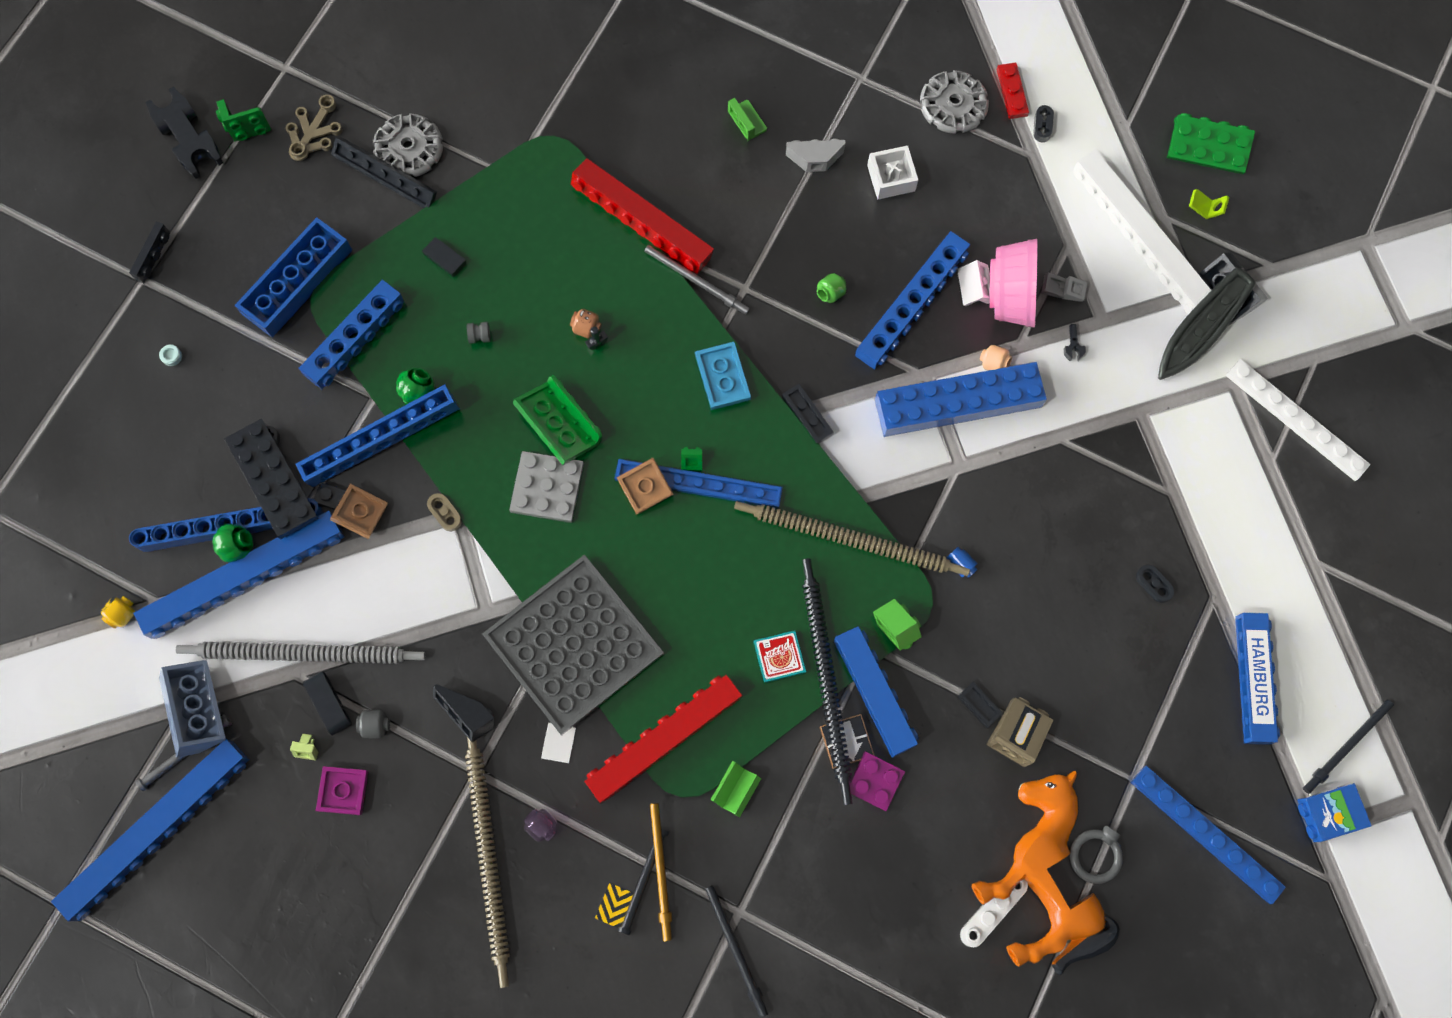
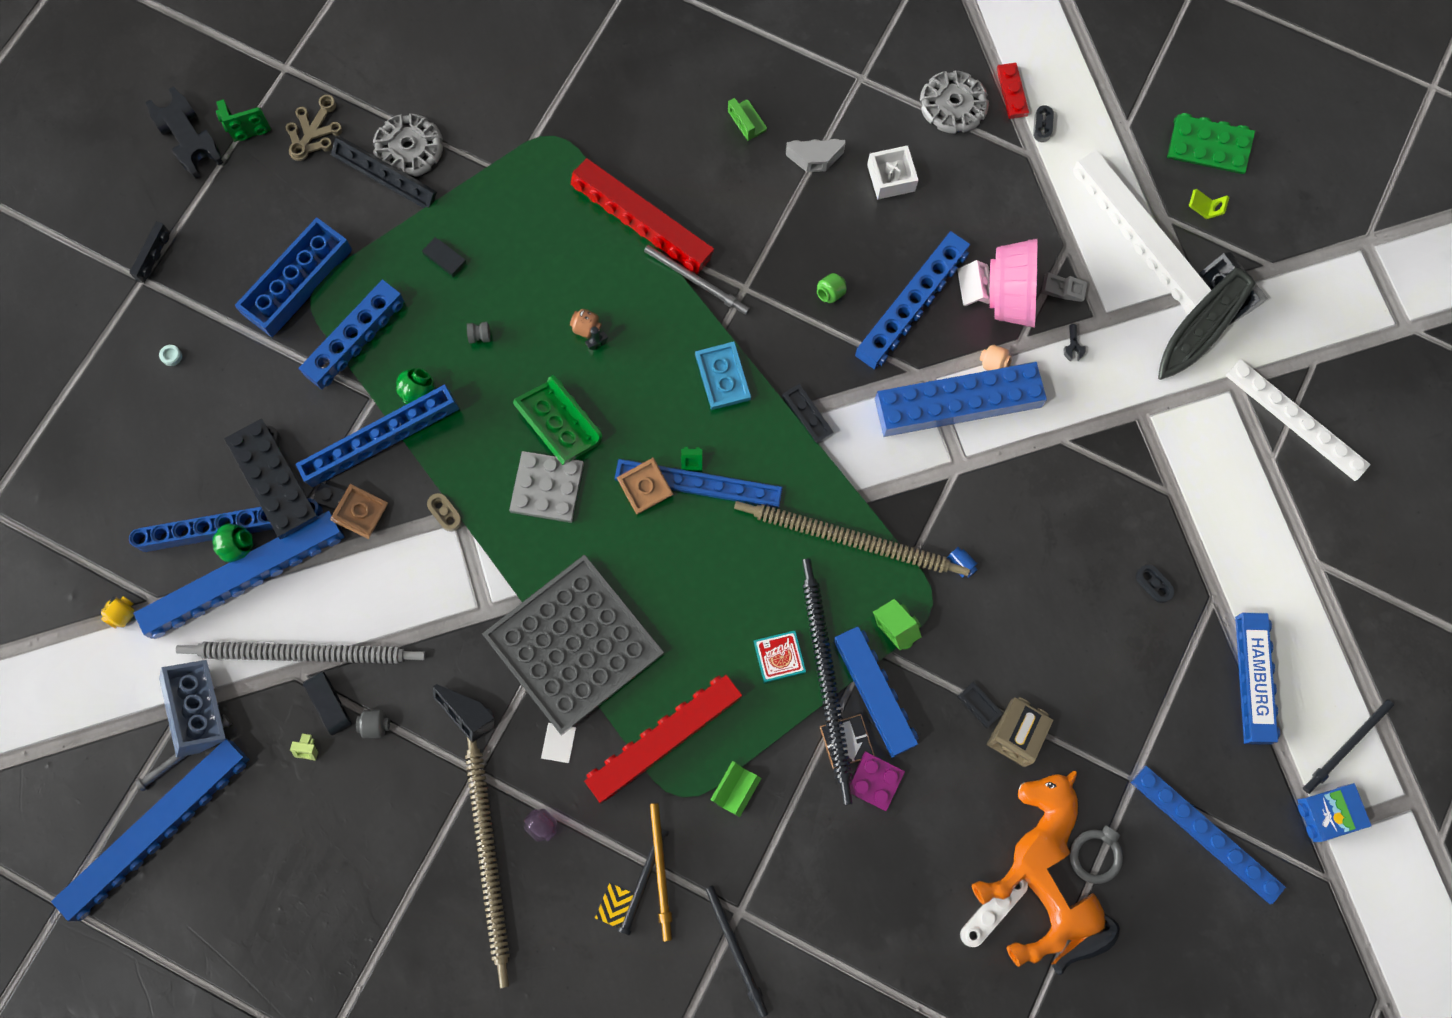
magenta plate [316,766,368,816] -> none

